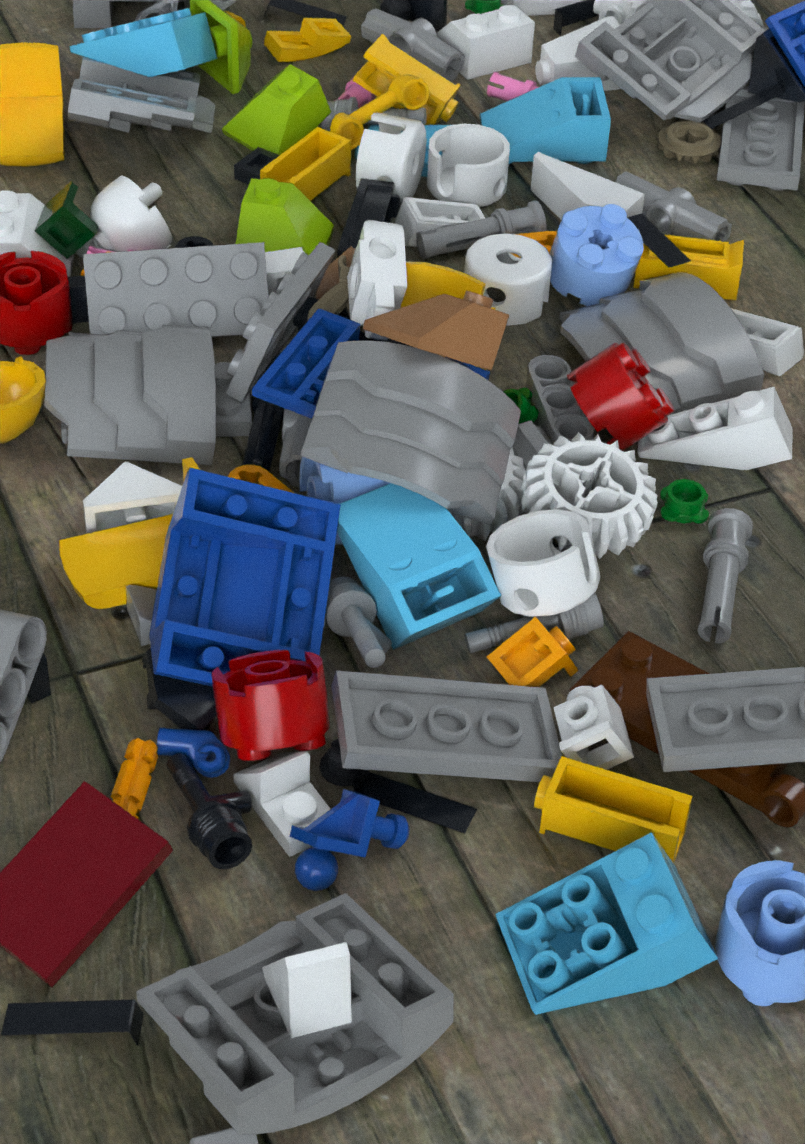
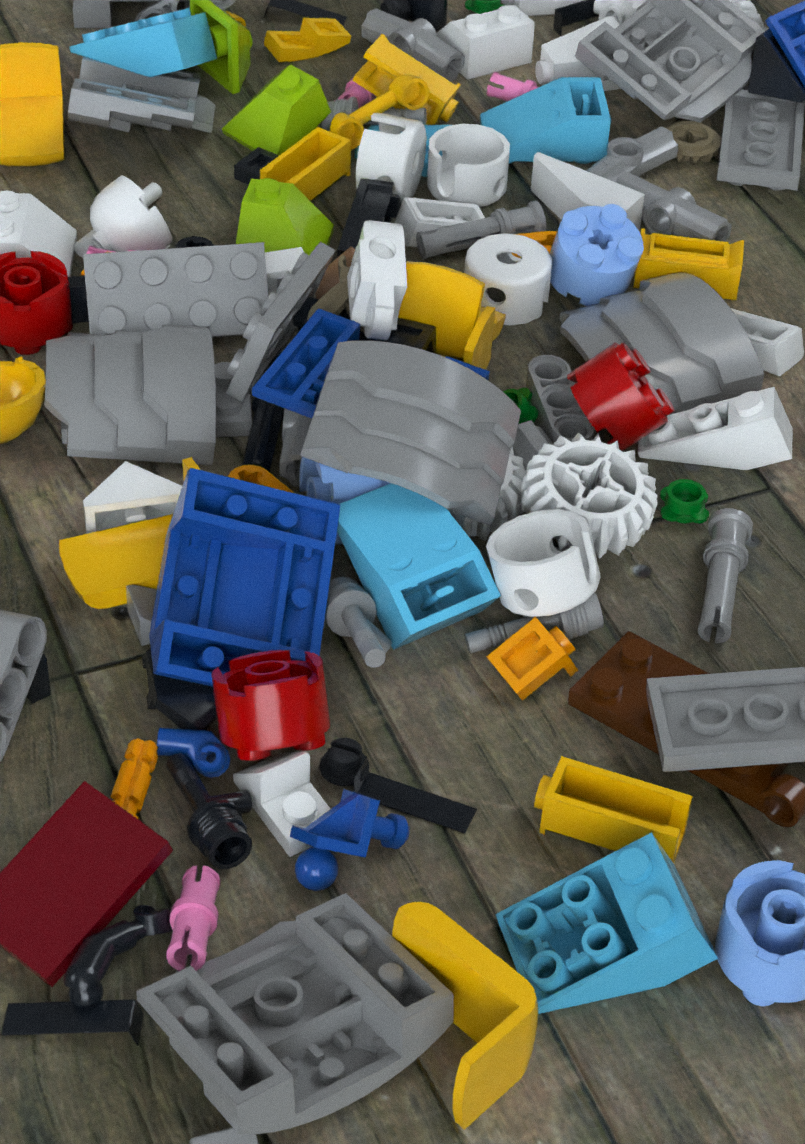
dark green panel [35,181,98,259] -> none
white slope [262,942,352,1038] -> none
light grey plate [331,670,562,782] -> none
medium nougat slope [362,290,509,371] -> none
white brick [553,685,634,770] -> none
black piece [627,213,691,268] -> none
black piece [703,69,786,129] -> none
none -> black arm [64,904,173,1007]
none -> bright pink pin [166,866,221,971]
none -> yellow piece [392,901,538,1130]
none -> light grey piece [586,126,678,182]

